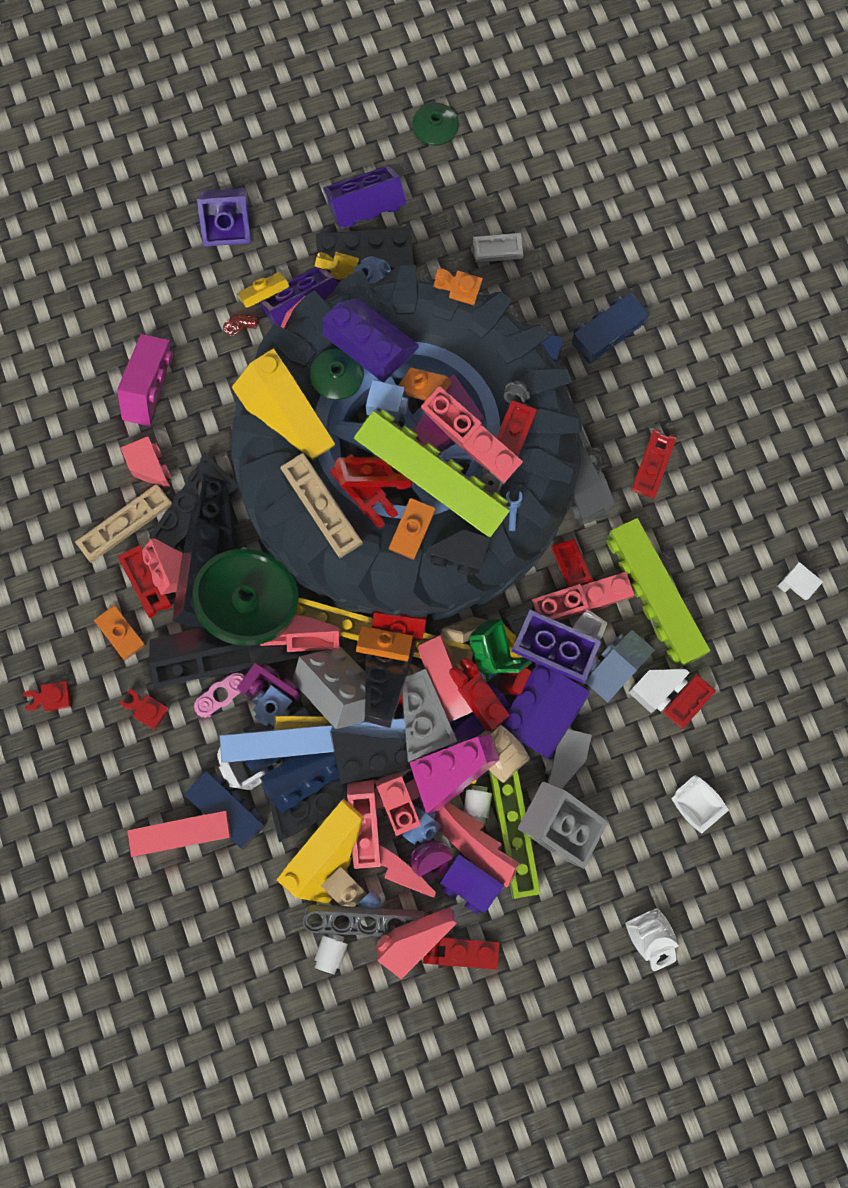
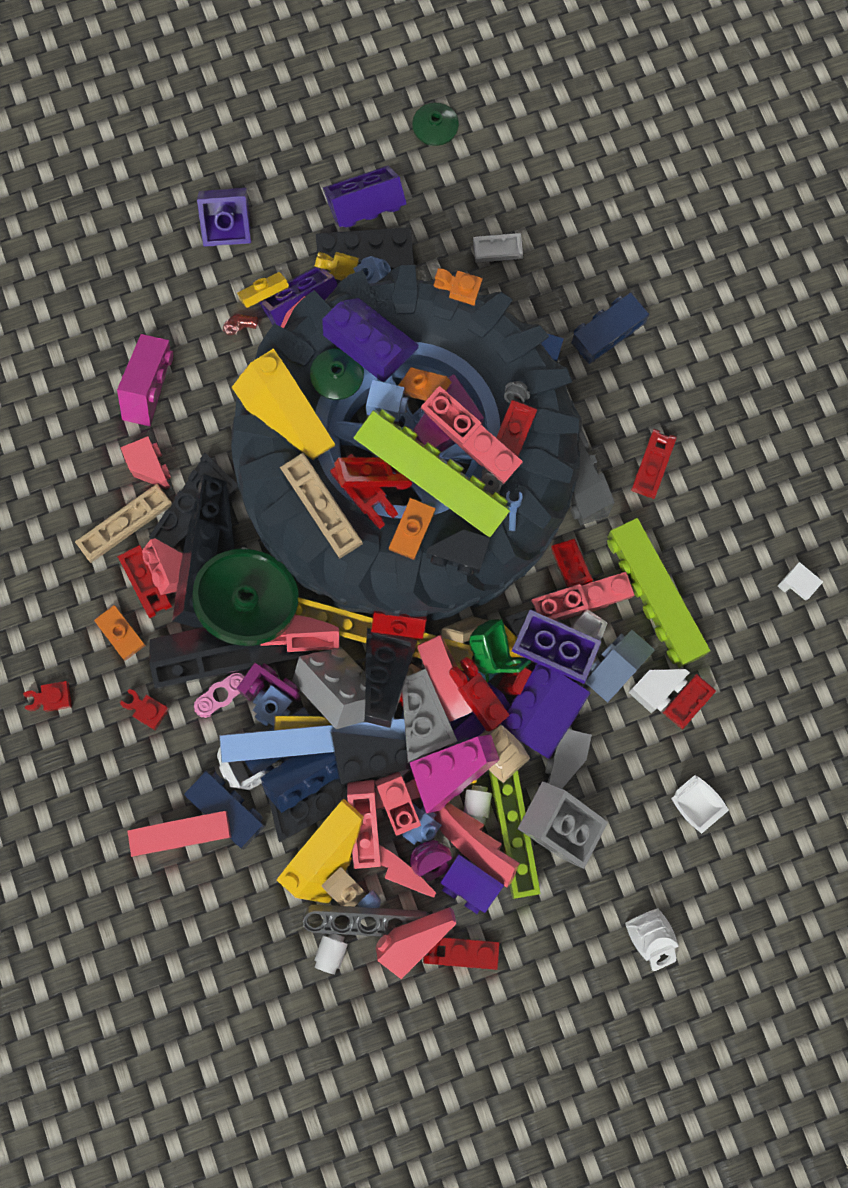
orange plate [356,626,413,661] -> none

